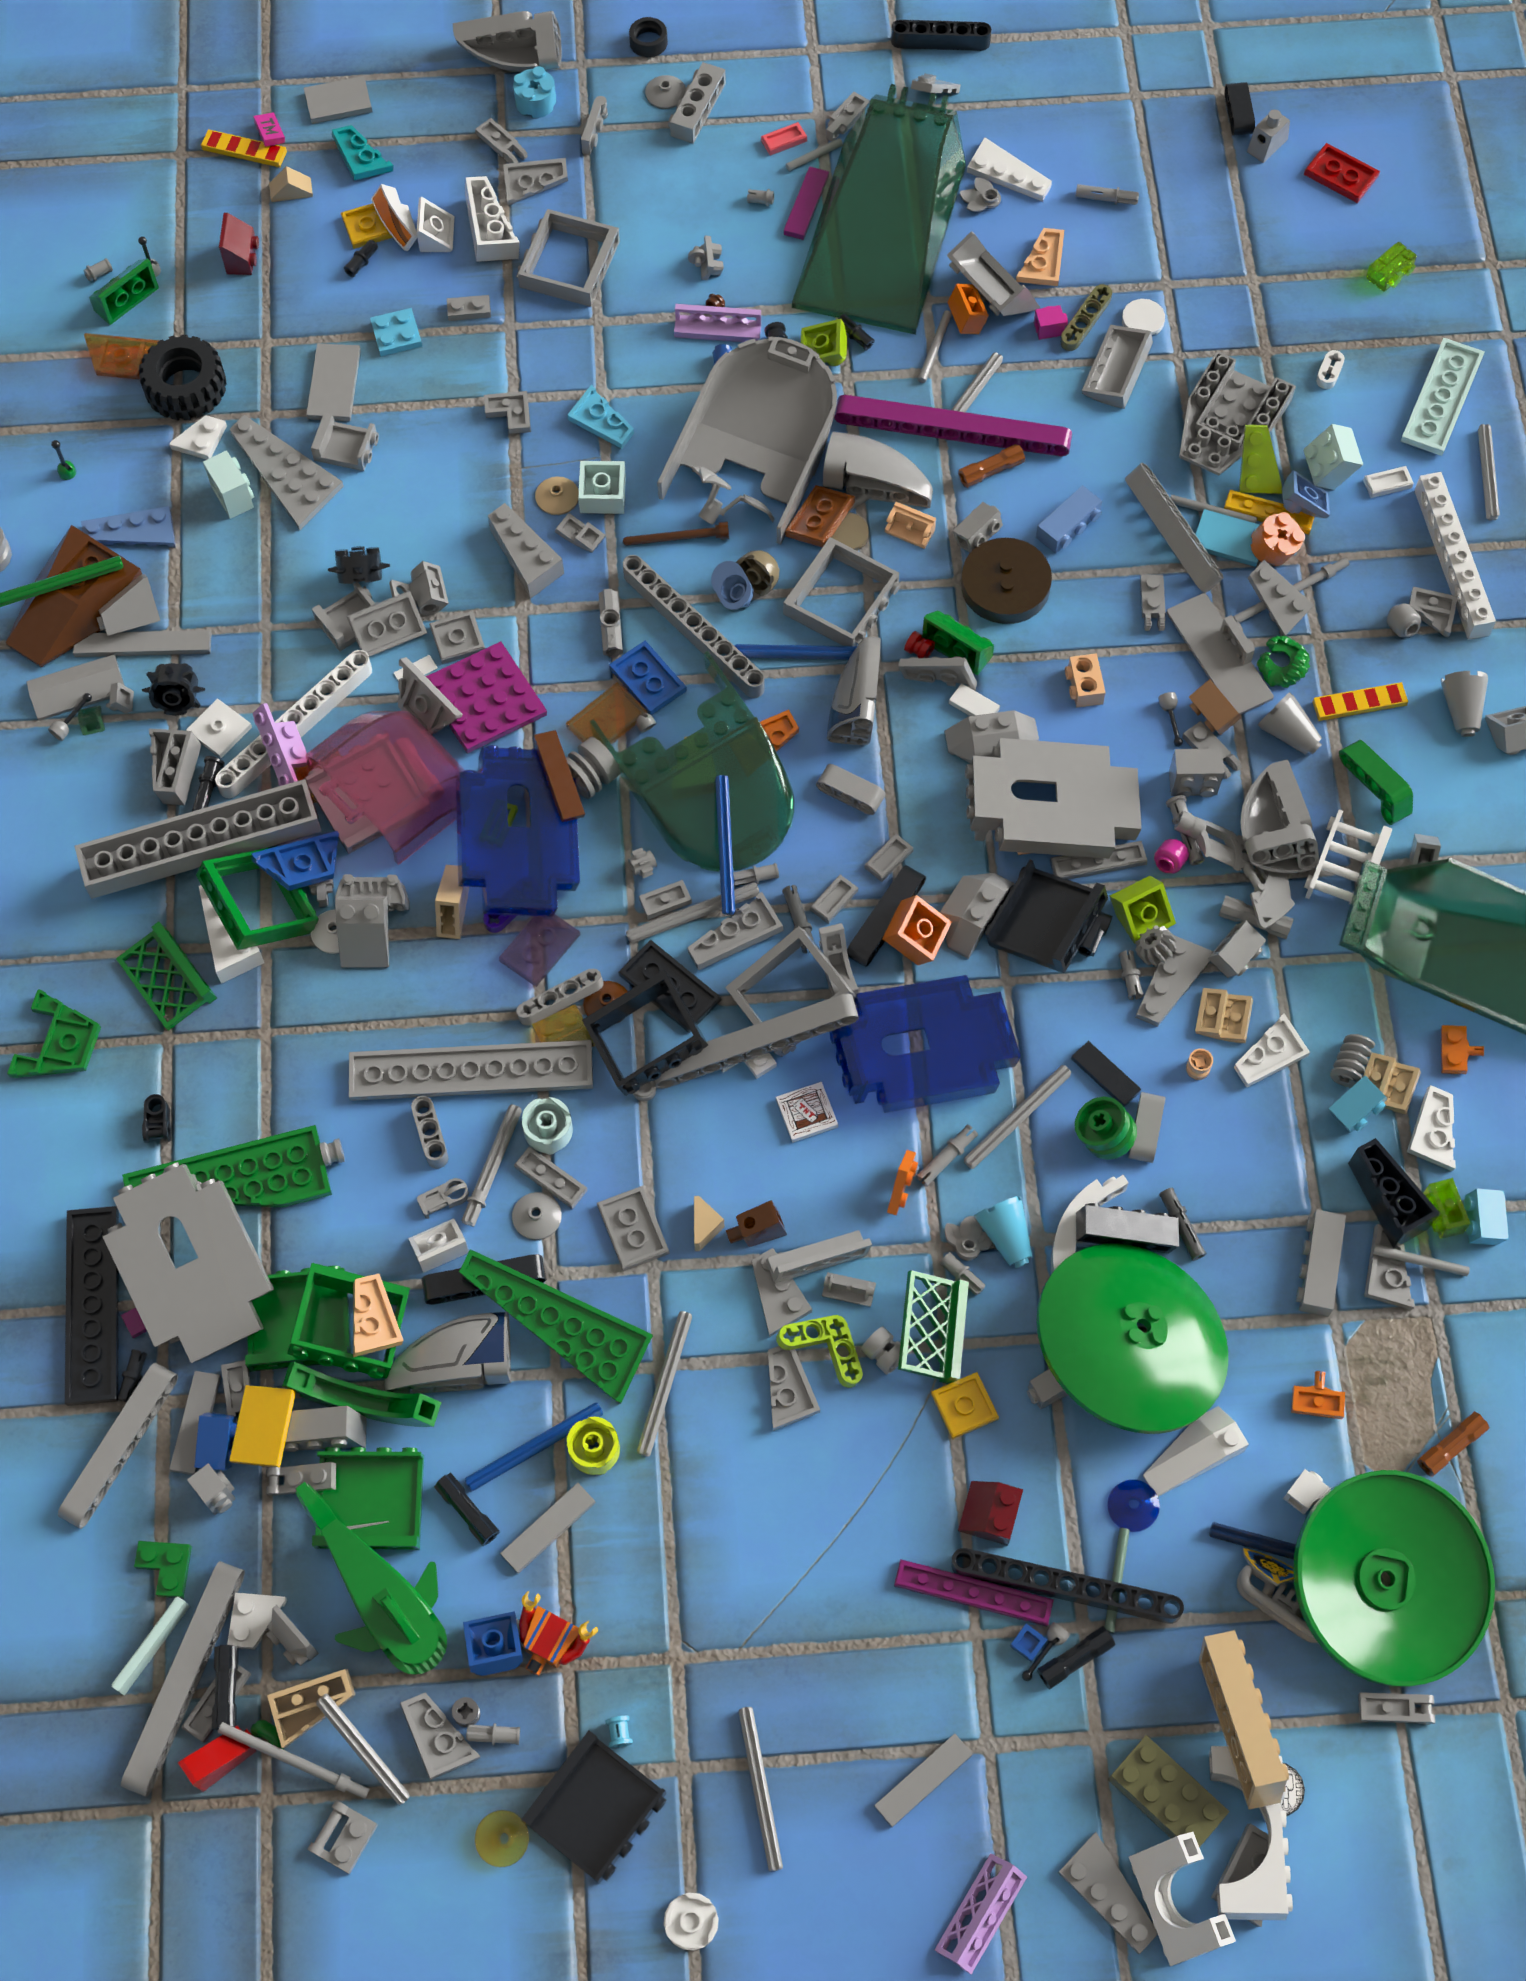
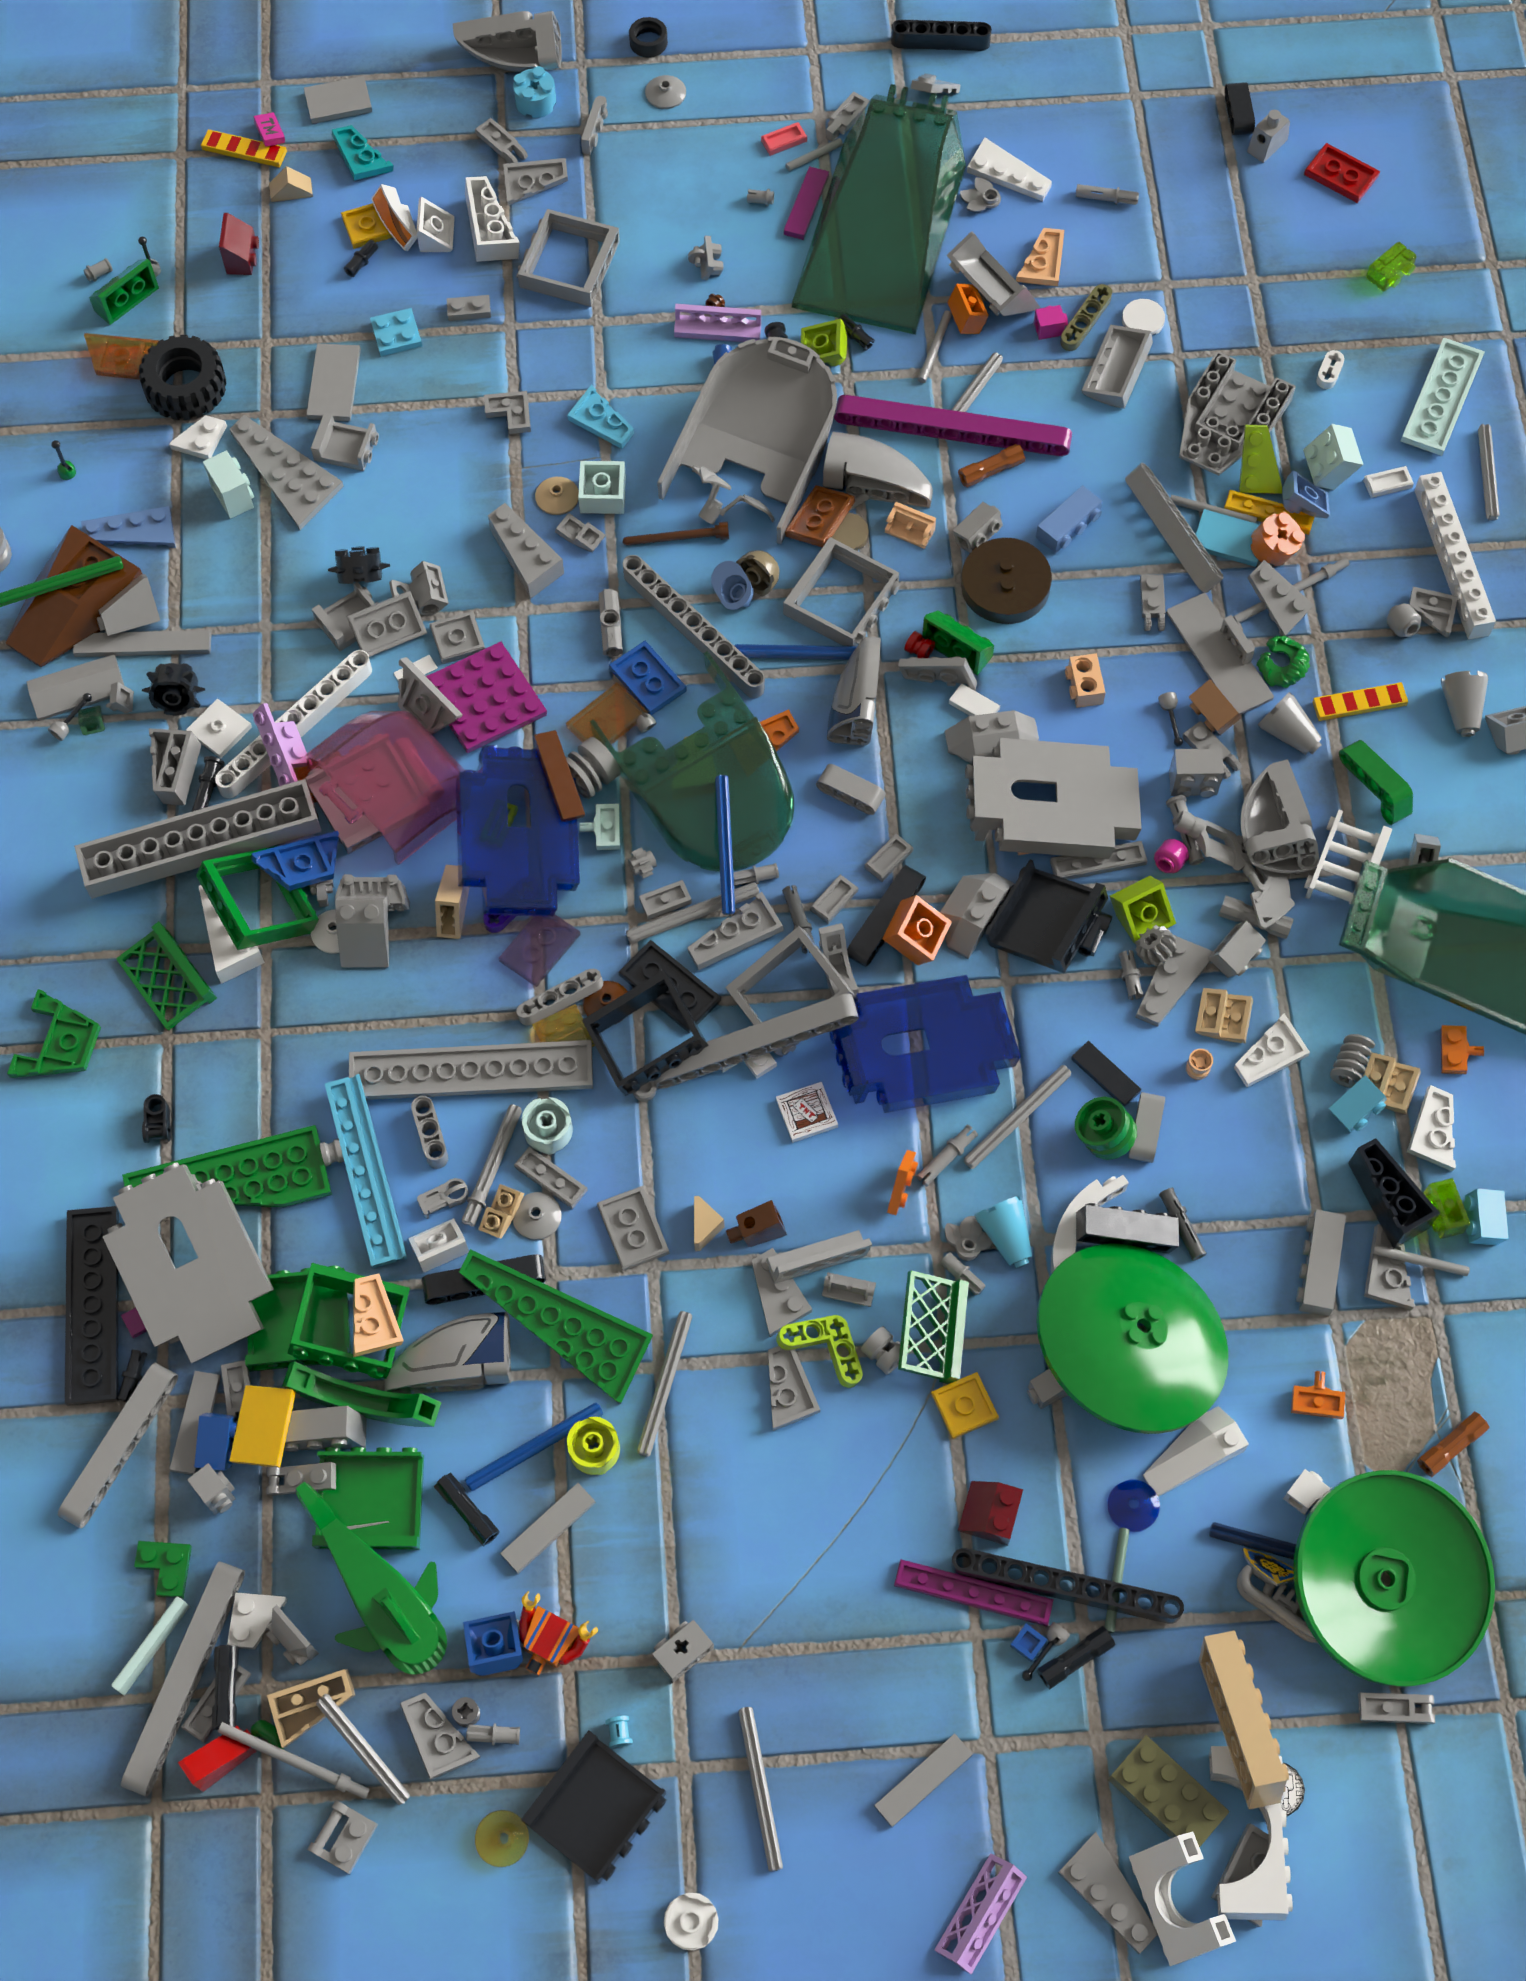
light grey brick [668,62,726,144] -> none
none -> medium azure plate [325,1074,408,1268]
none -> tan slope [478,1184,524,1239]
none -> light aqua plate [580,804,620,850]
none -> light grey brick [652,1619,714,1683]

